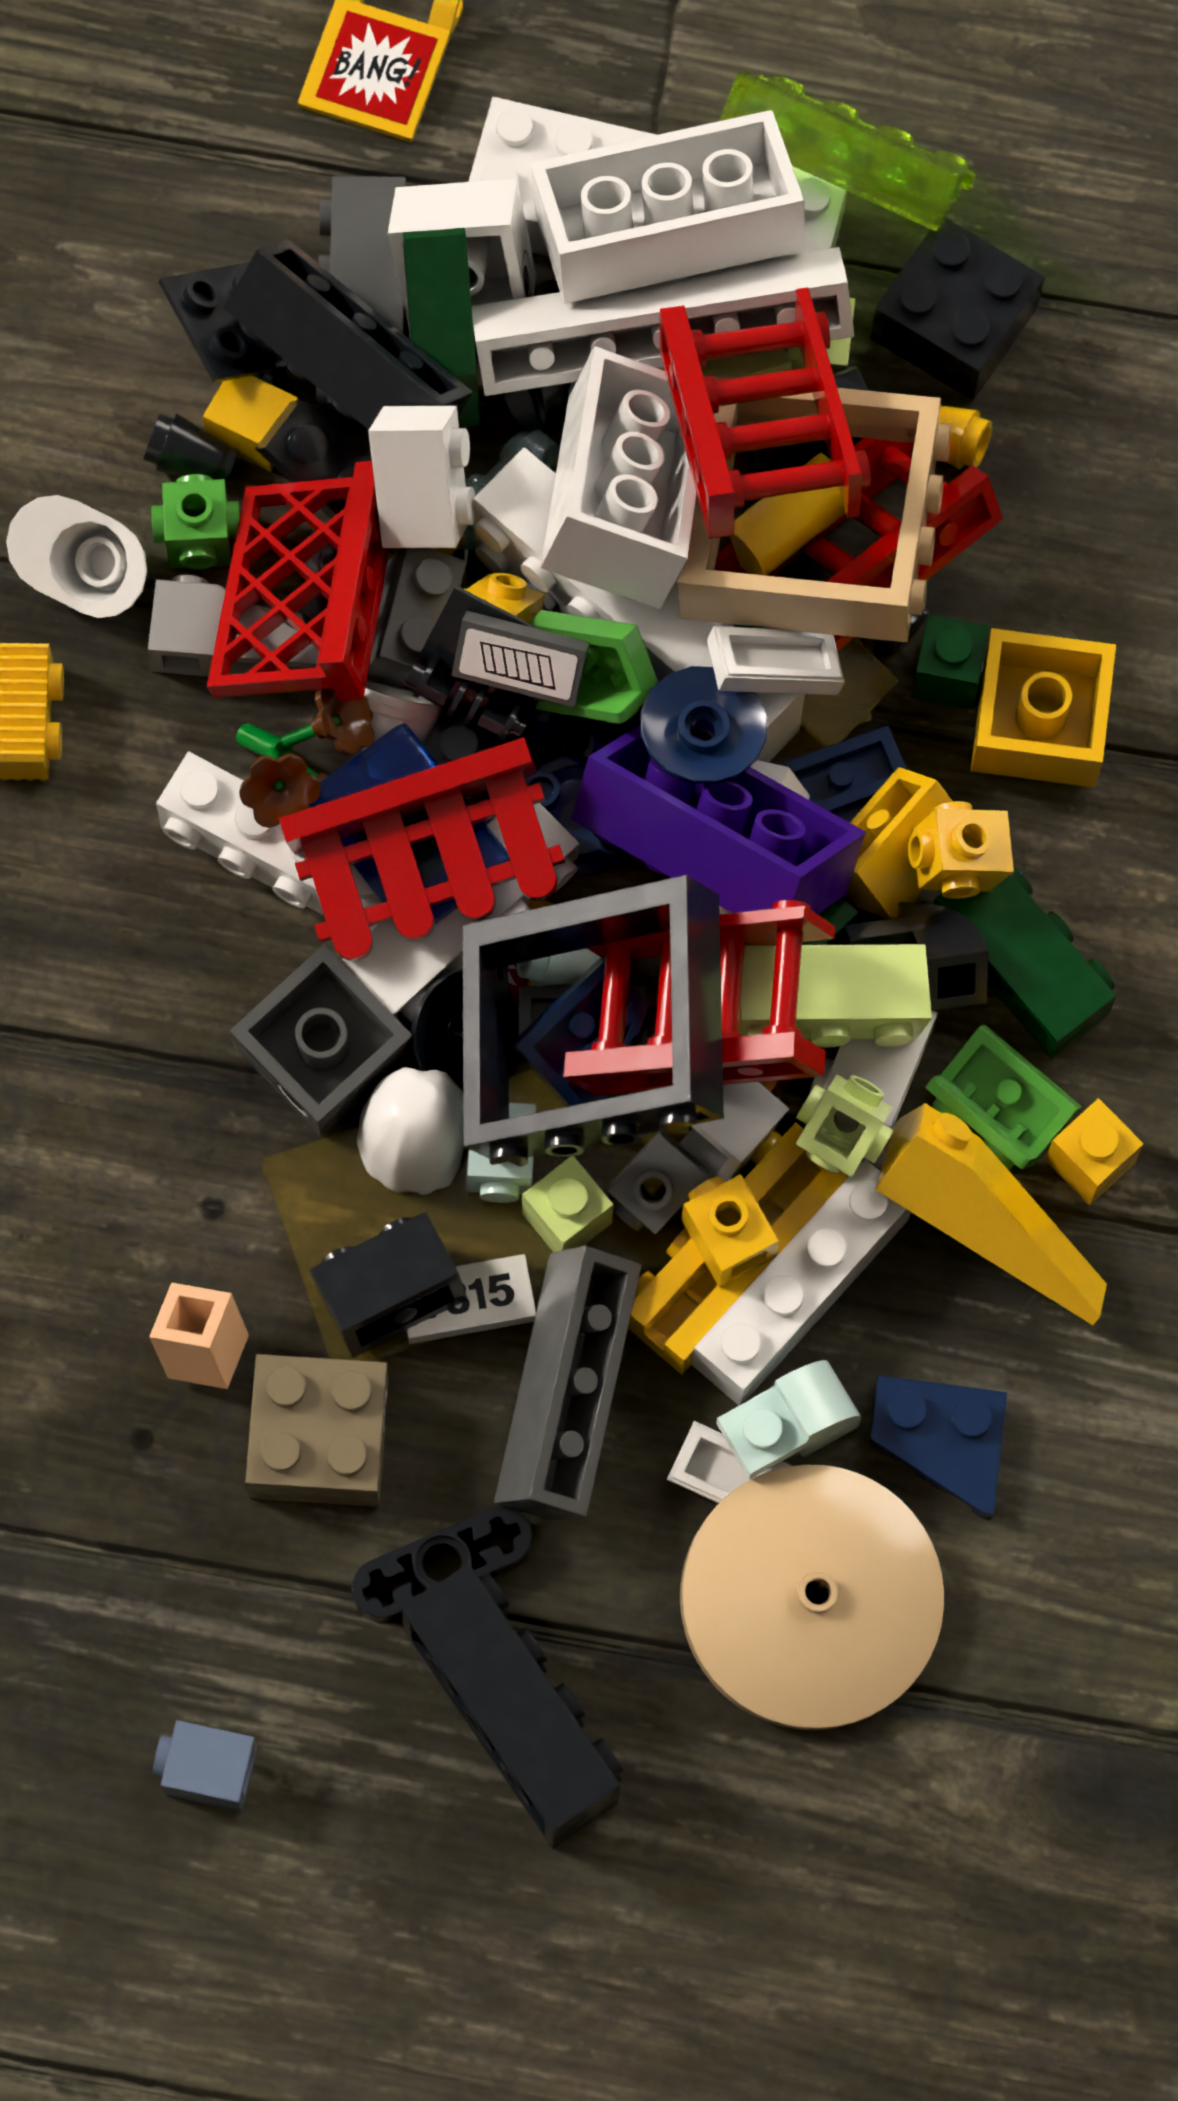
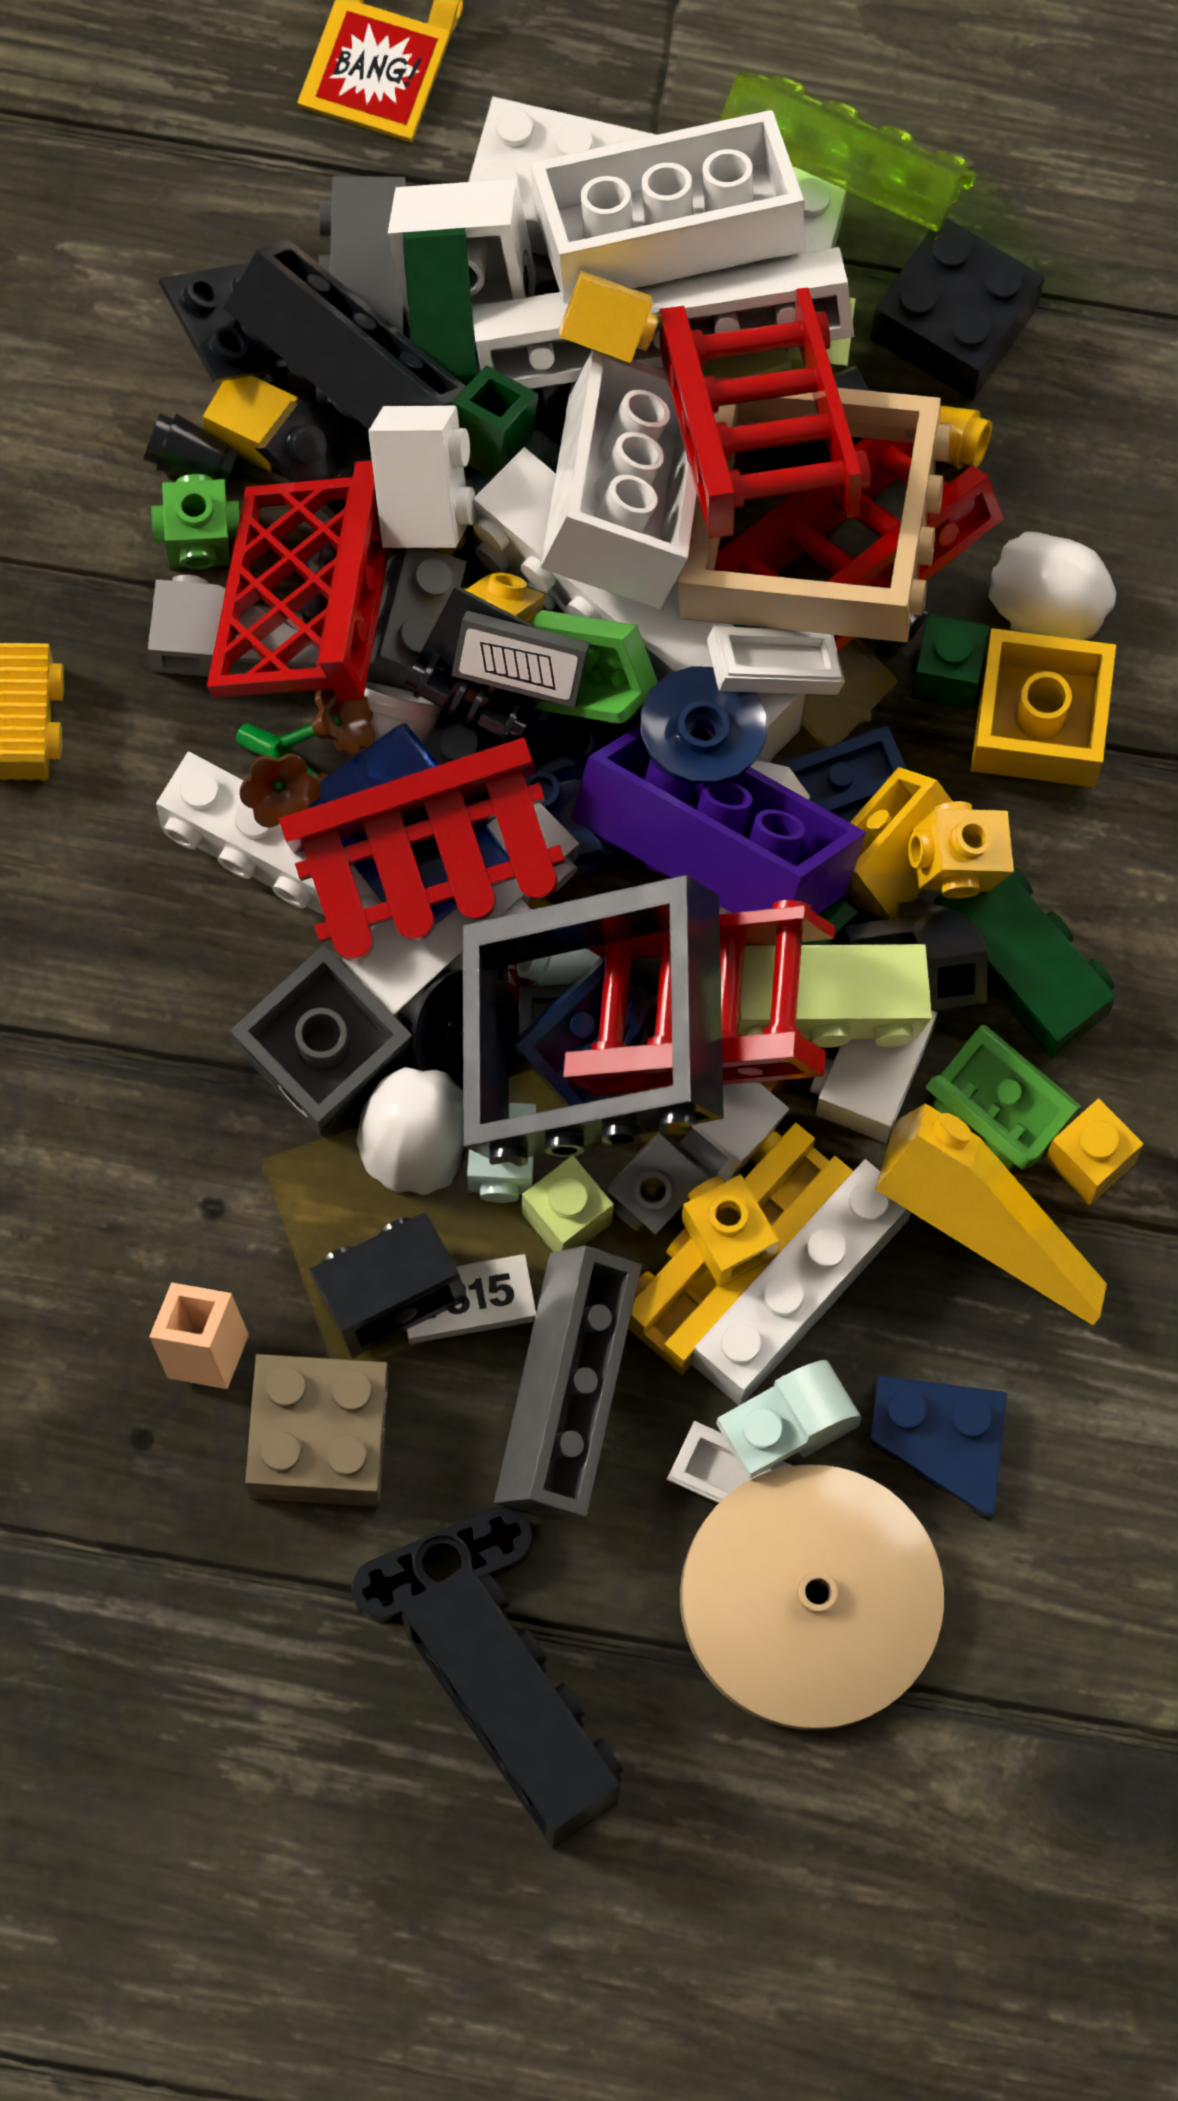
white piece [6,495,147,618] -> none
sand blue brick [153,1720,257,1812] -> none
yellow brick [730,452,846,576] -> none
yellowish green brick [796,1074,894,1177] -> none
none -> dark green brick [451,365,539,479]
none -> yellow brick [559,270,660,363]
none -> white hair [989,531,1116,640]

